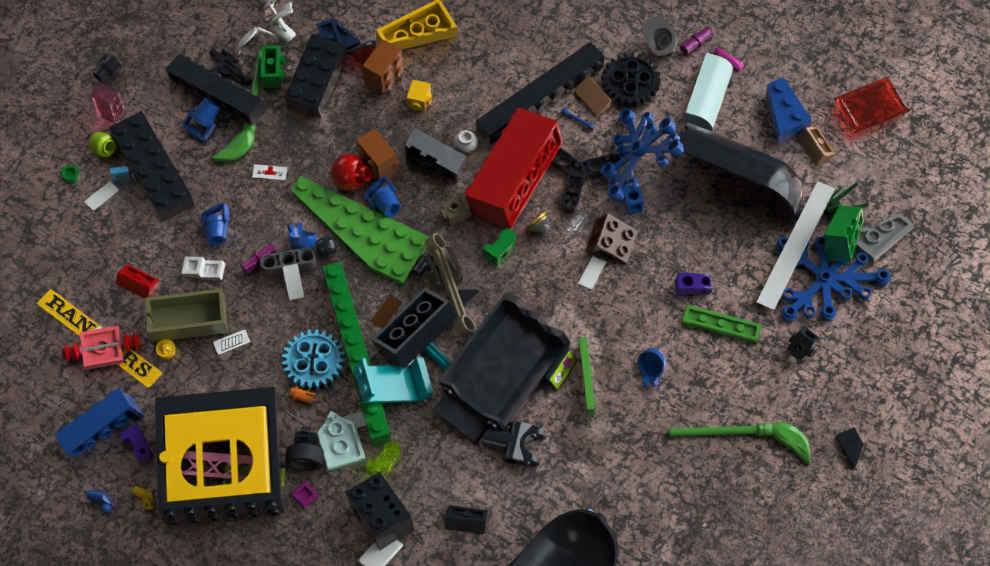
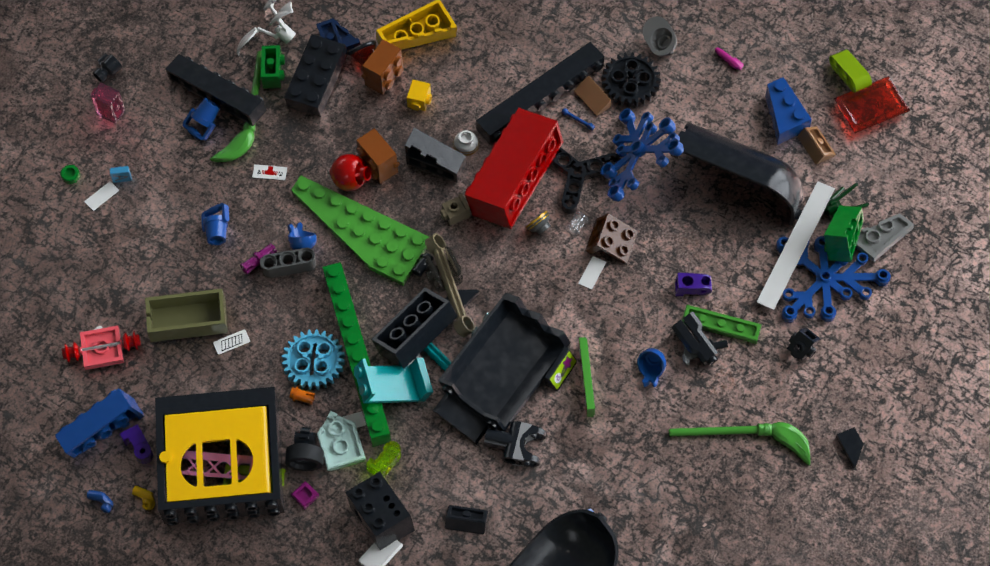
yellow sticker [36,289,162,388] -> none
lime head [89,132,116,158] -> none
black brick [108,111,195,222] -> none
red slope [116,264,160,298] -> none
yellow tile [156,339,176,360] -> none
white slope [181,257,225,281] -> none
black piece [209,47,252,86] -> none
white sticker [283,264,304,300] -> none
black piece [316,236,337,257] -> none
blue piece [364,176,401,217] -> none
reddish brown sticker [371,295,402,328] -> none
green leg [483,229,516,267] -> none
blue leg [623,177,644,215] -> none
magenta pin [680,26,714,55] -> none
light aqua brick [684,53,733,130] -> none
none -> black piece [671,312,728,366]
none -> lime beam [829,49,872,93]

